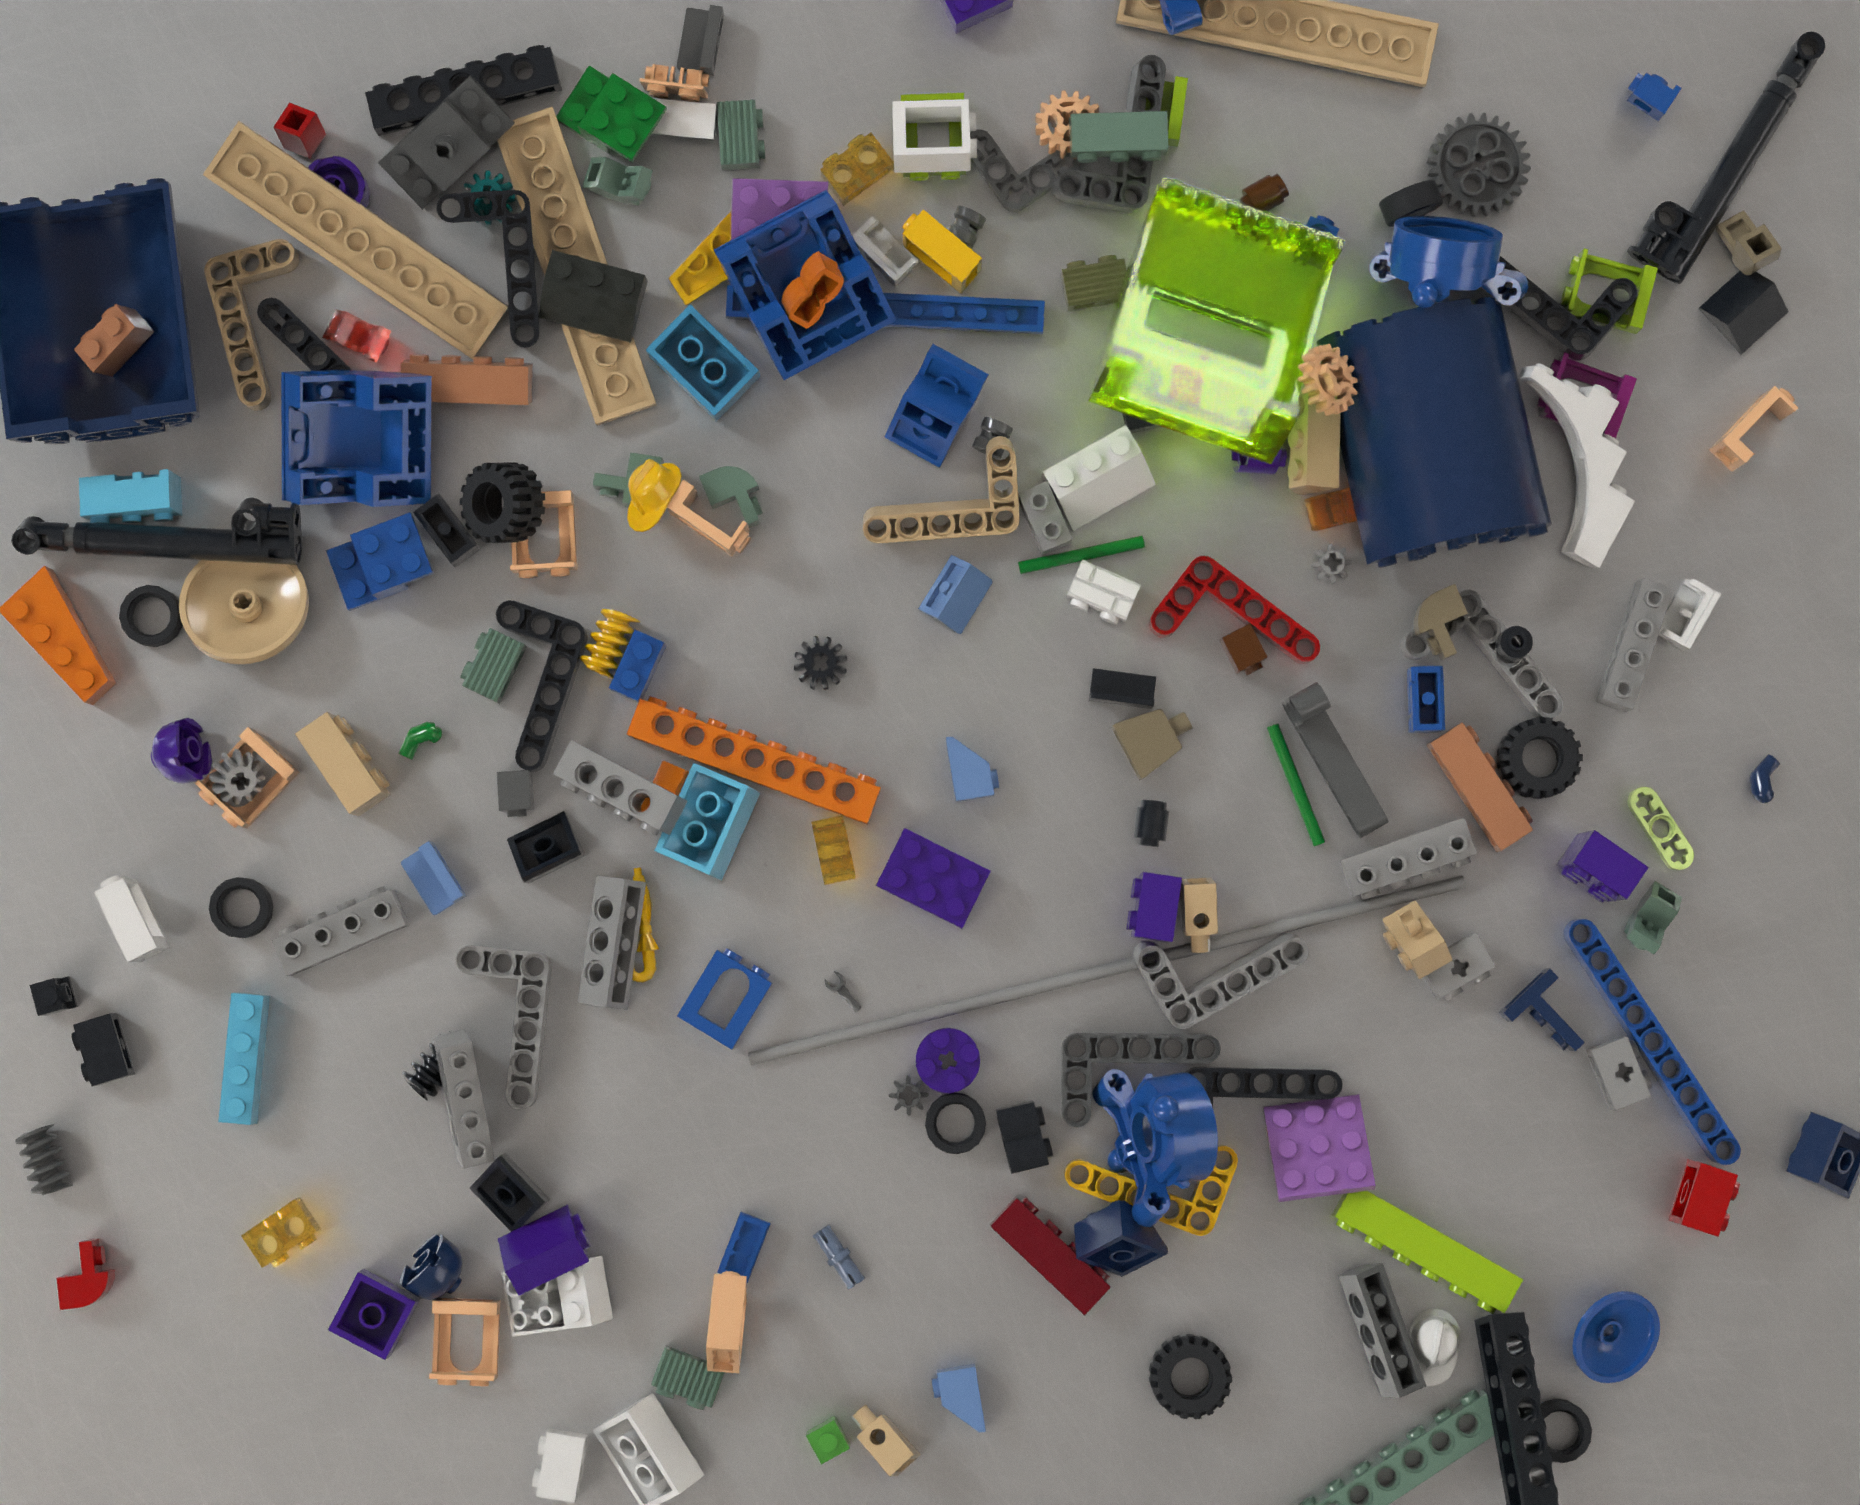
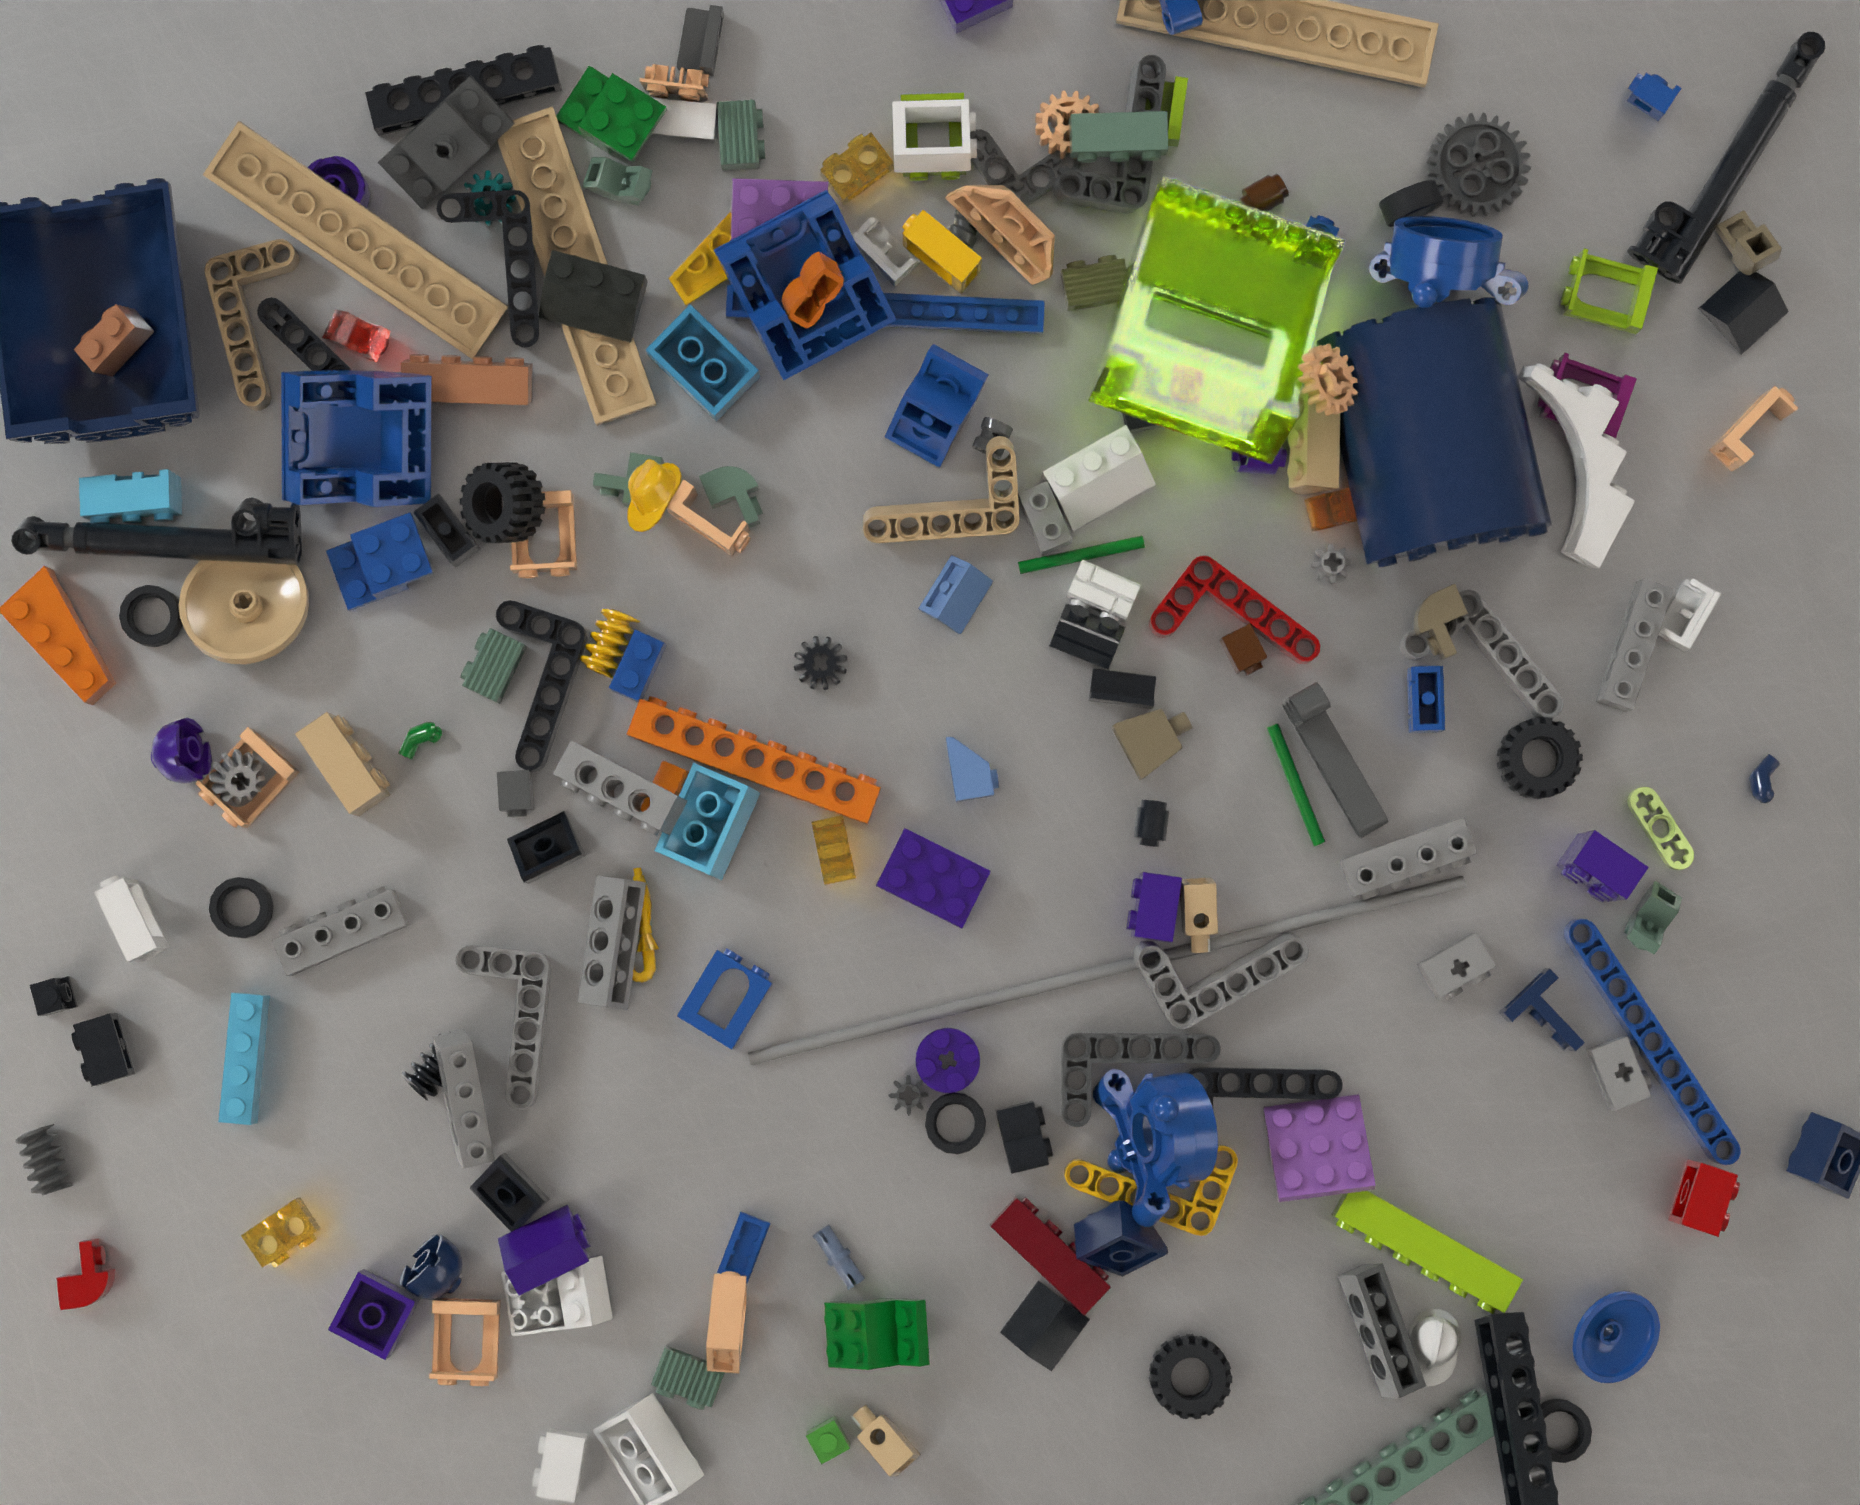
red brick [273,102,326,159] -> none
medium blue panel [401,841,466,915] -> none
dark grey hand [825,971,862,1012] -> none
medium blue slope [932,1364,986,1433] -> none
tan brick [1382,900,1453,979] -> none
nougat brick [1426,722,1533,852] -> none
black brick [1496,626,1533,661] -> none
black beam [1499,256,1637,361] -> none
none -> green bracket [824,1298,930,1370]
none -> light nougat wedge [945,185,1055,285]
none -> black slope [1000,1280,1090,1371]
none -> black brick [1049,603,1125,670]

